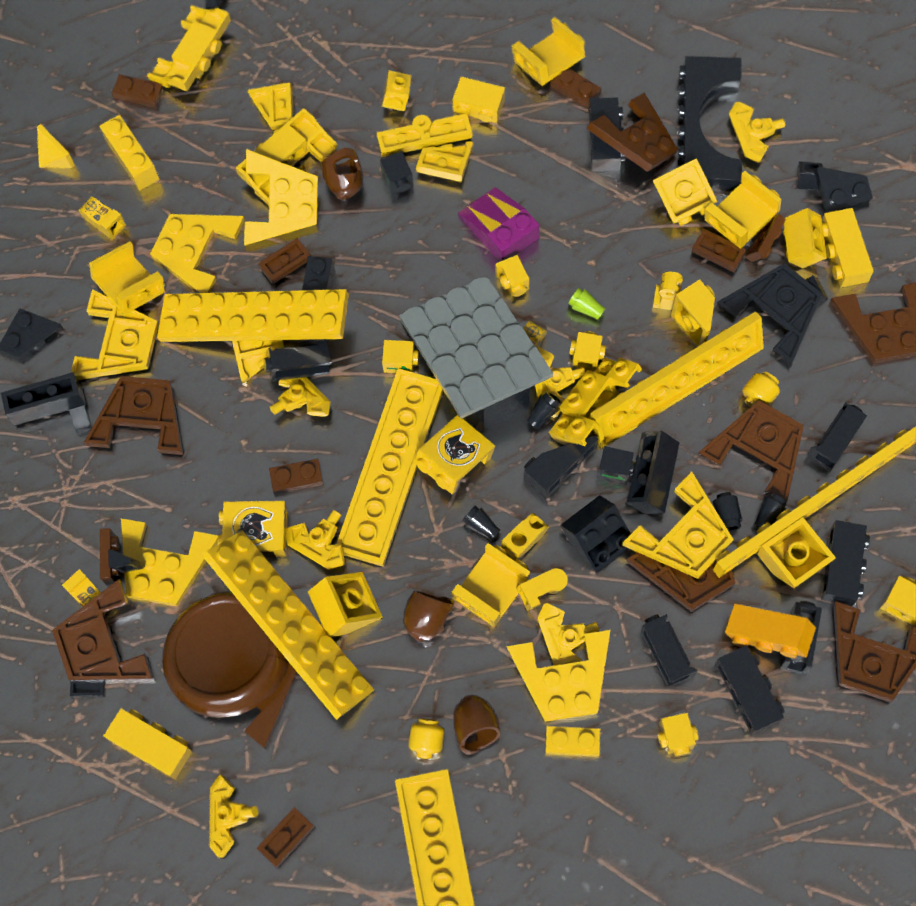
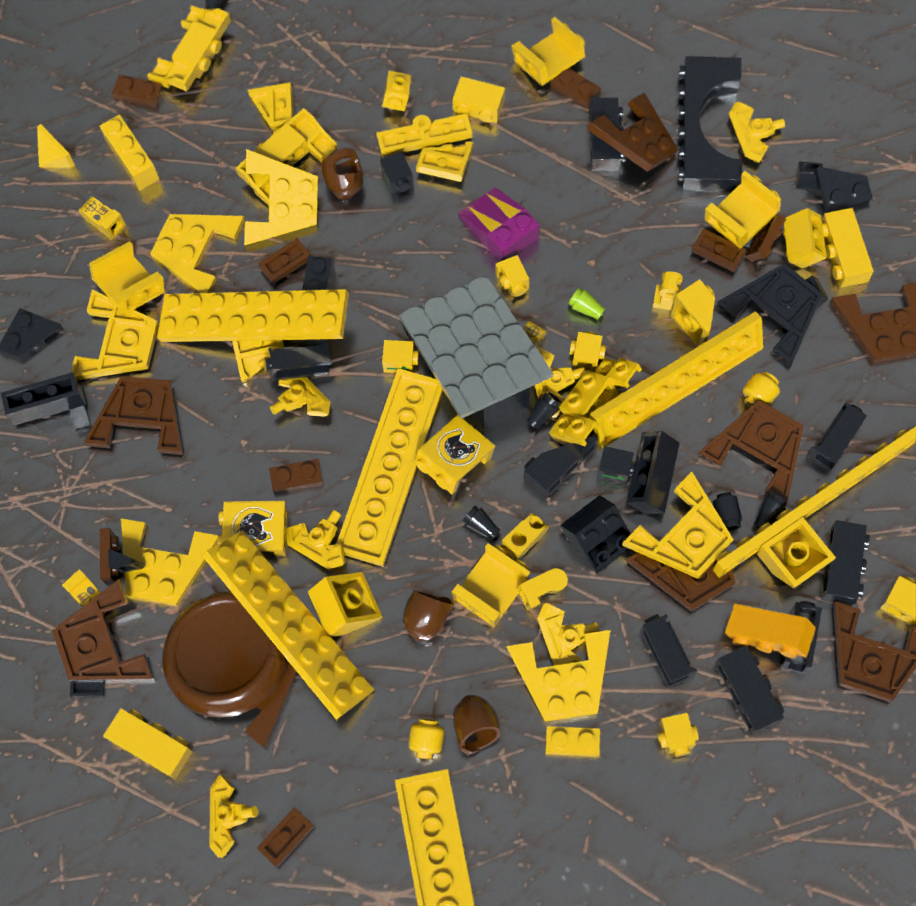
yellow plate [653,158,718,226] -> none

